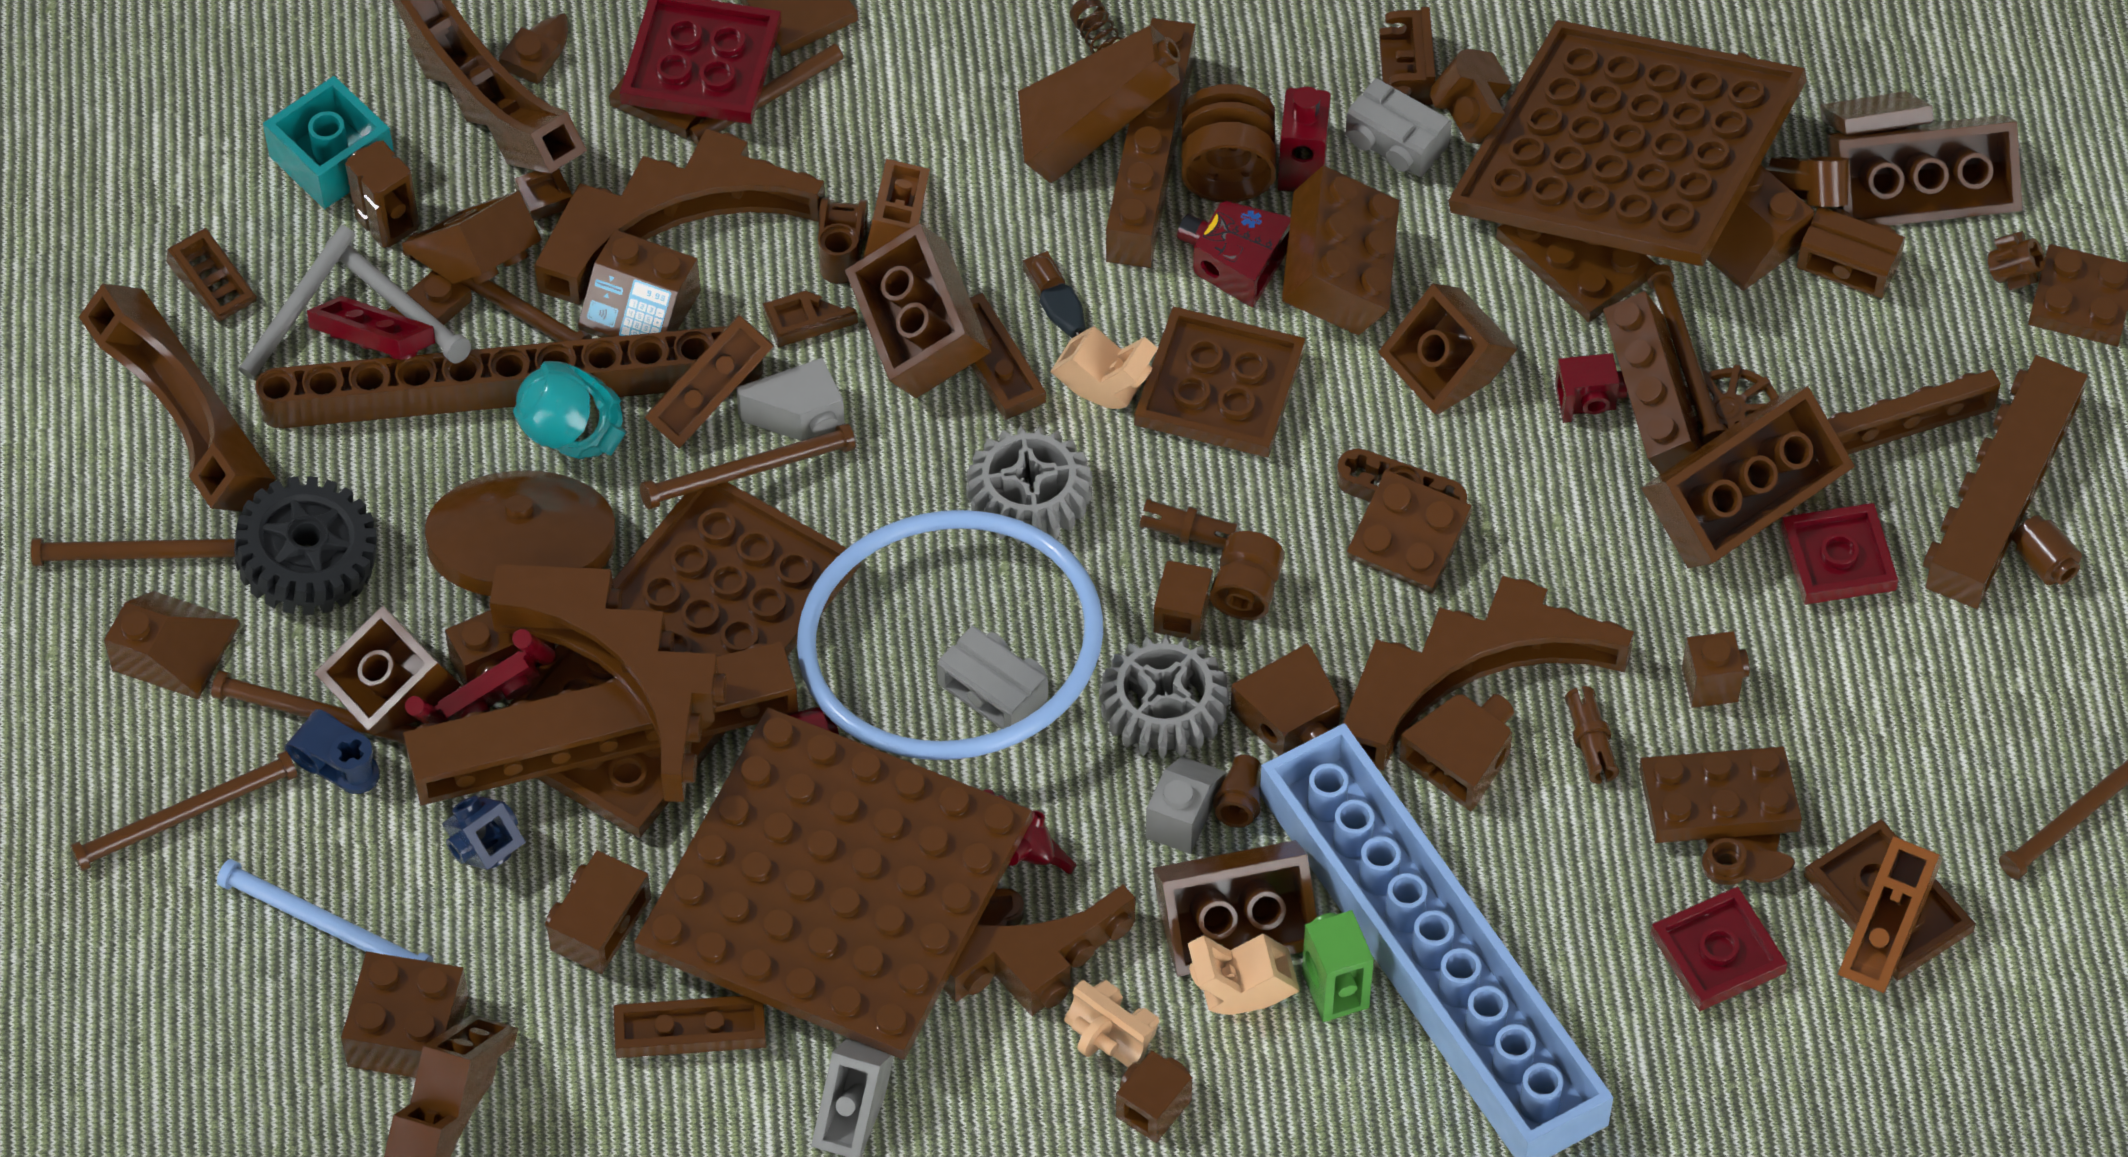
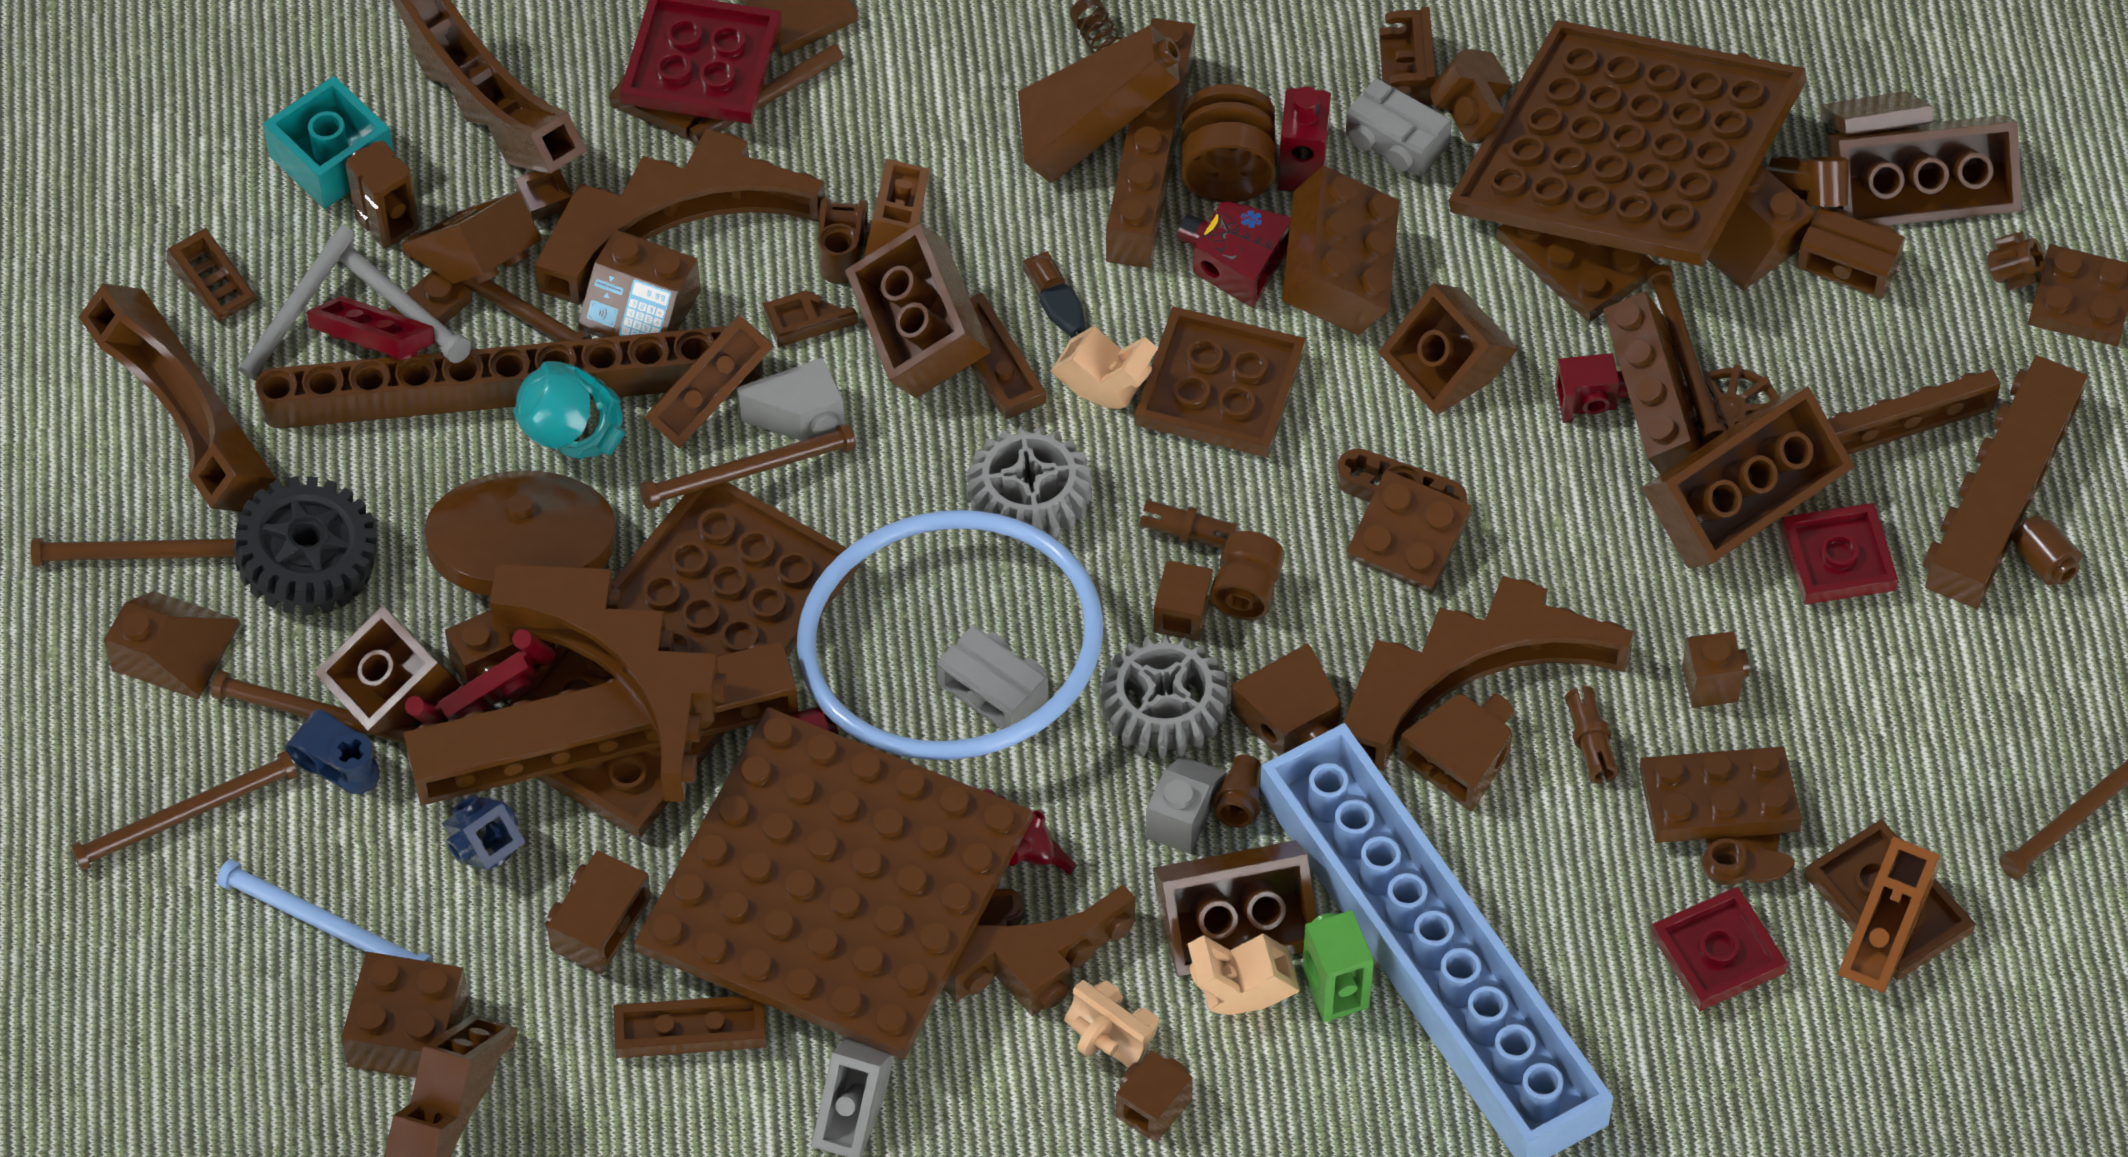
reddish brown plate [498,13,568,85] -> none

